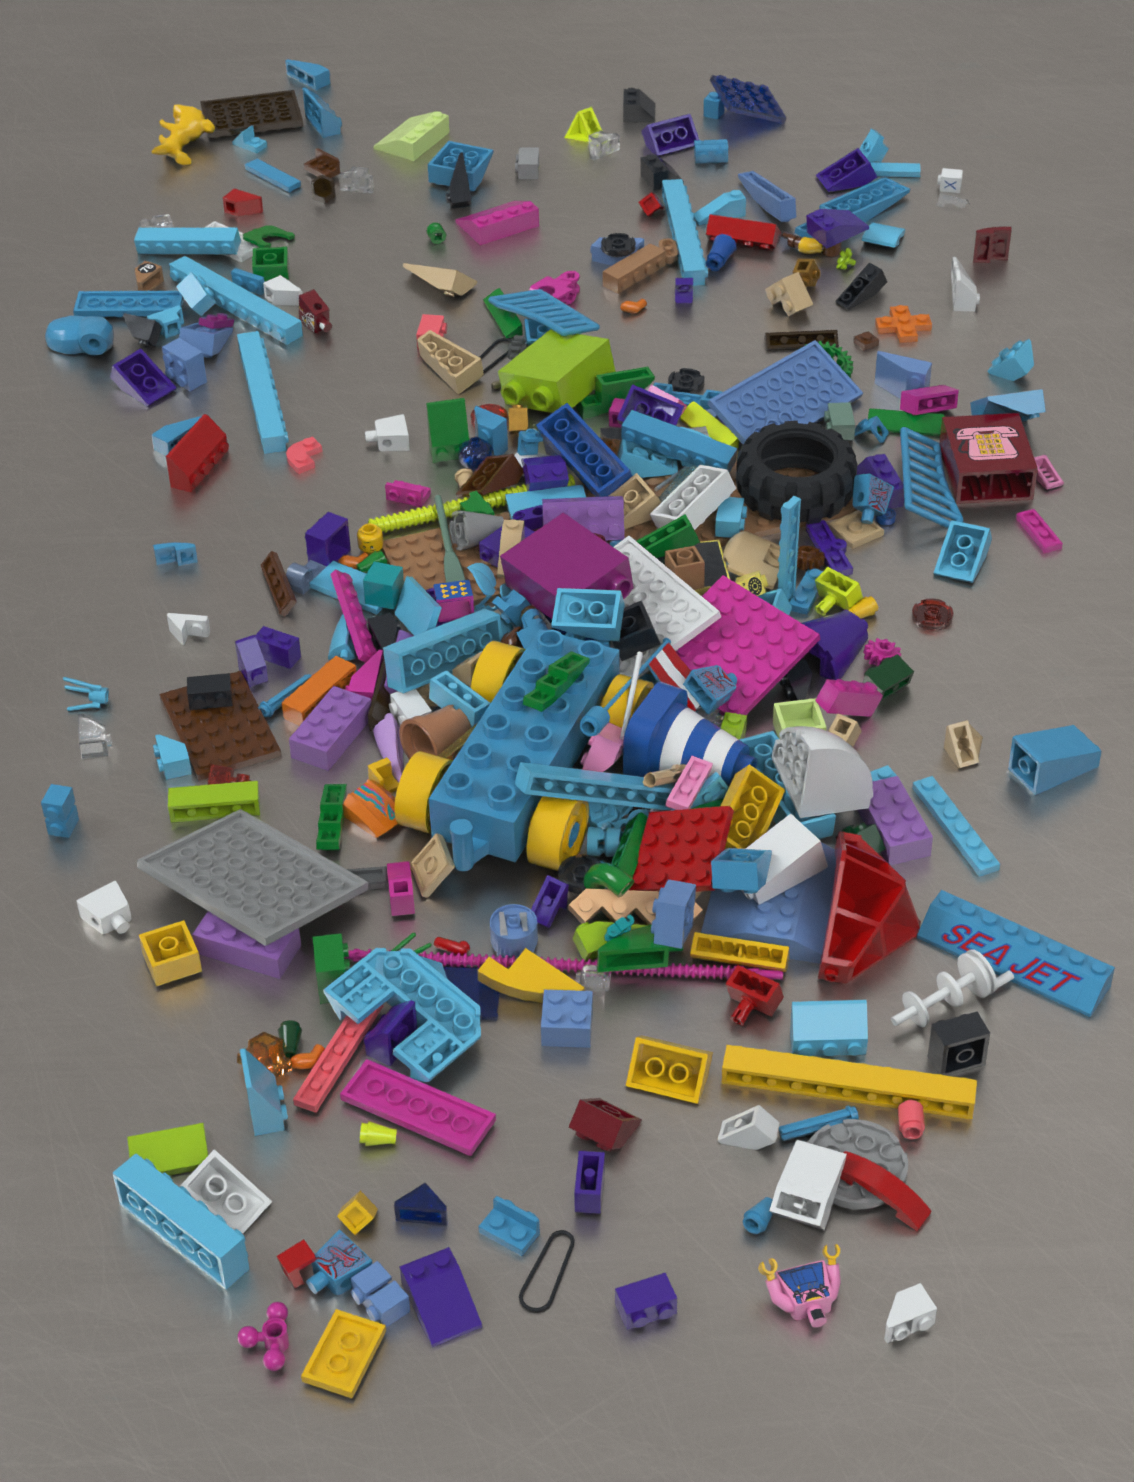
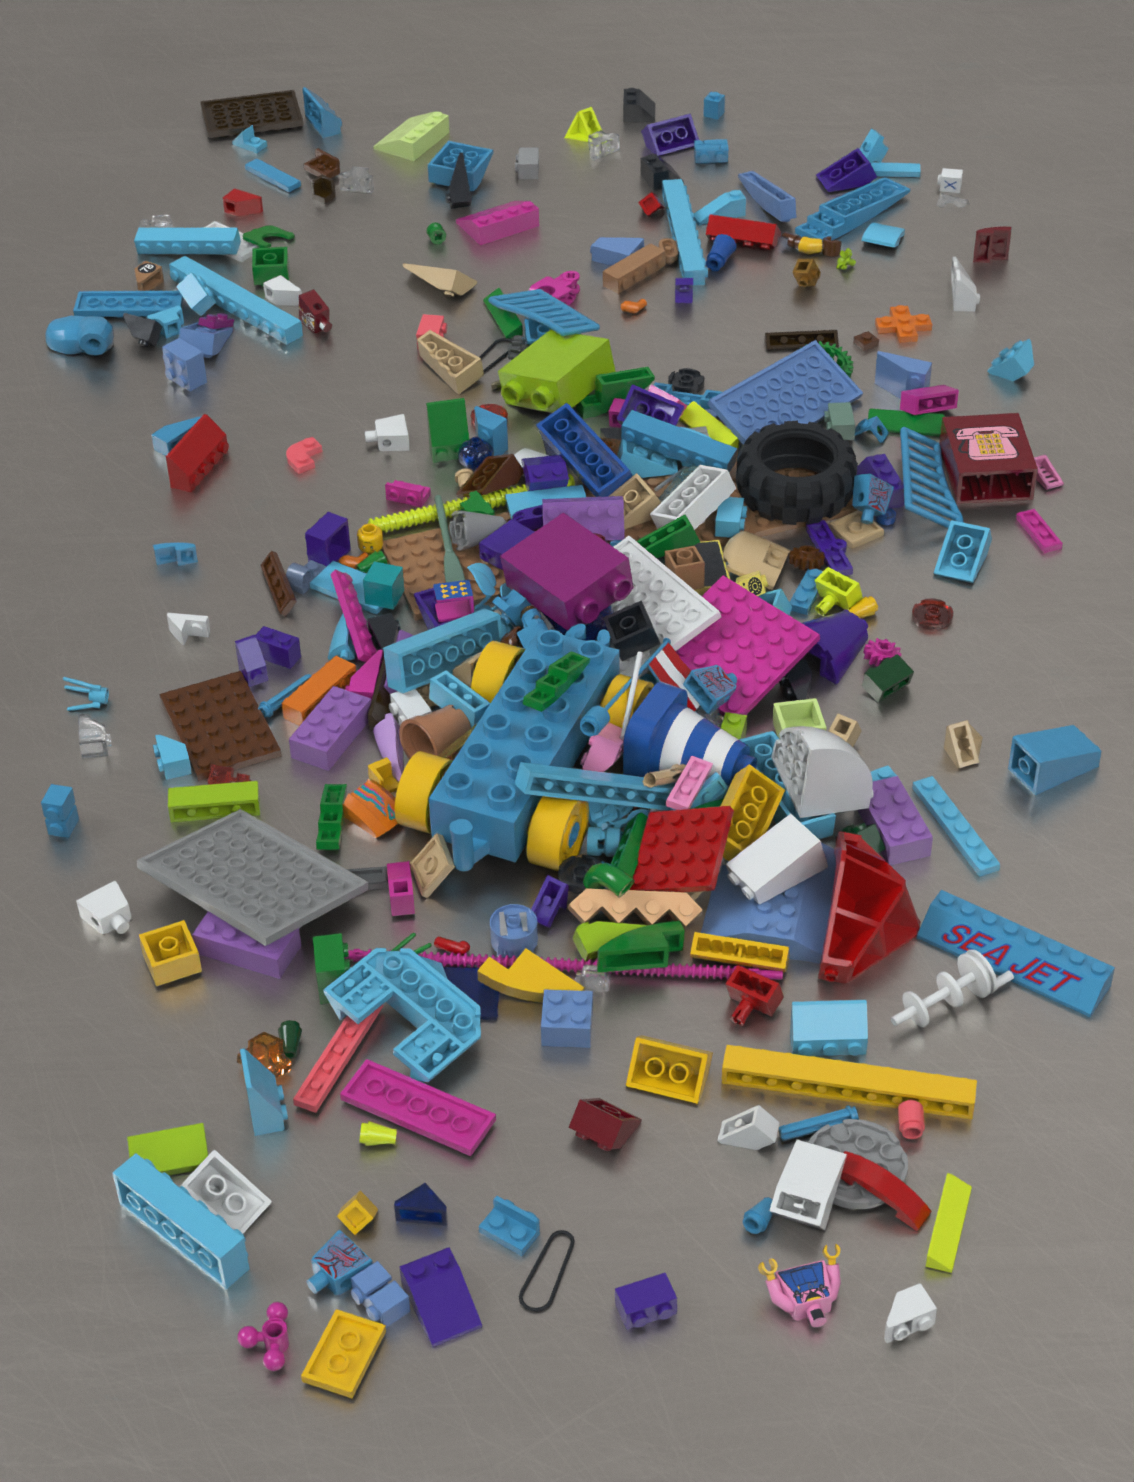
dark purple slope [110,349,177,407] -> none
yellow animal [152,105,215,165] -> none
black brick [187,673,233,710] -> none
dark azure plate [231,268,264,295] -> none
medium azure brick [237,331,289,454] -> none
red panel [276,1239,316,1289] -> none
dark azure slope [285,59,330,90] -> none
orange arm [290,1044,325,1070] -> none
dark purple slope [364,1000,418,1067] -> none
medium azure tile [394,576,442,635] -> none
tan slope [497,519,525,578] -> none
pearl gold slope [508,405,528,434] -> none
dark azure bracket [517,429,543,455] -> none
medium azure slope [551,588,625,641] -> none
dark purple brick [574,1151,605,1214] -> none
black tile [601,233,636,257] -> none
teal piece [604,915,634,942] -> none
medium blue brick [651,879,696,949] -> none
clear blue plate [710,75,787,124] -> none
dark azure slope [711,848,772,894] -> none
tan brick [765,272,813,317] -> none
medium azure plate [777,496,801,601] -> none
dark purple slope [806,209,869,248] -> none
dark pink brick [815,679,883,717] -> none
black slope [835,263,888,310] -> none
black brick [928,1011,990,1076] -> none
dark azure slope [970,389,1046,422] -> none
none -> neon yellow slope [926,1173,972,1273]

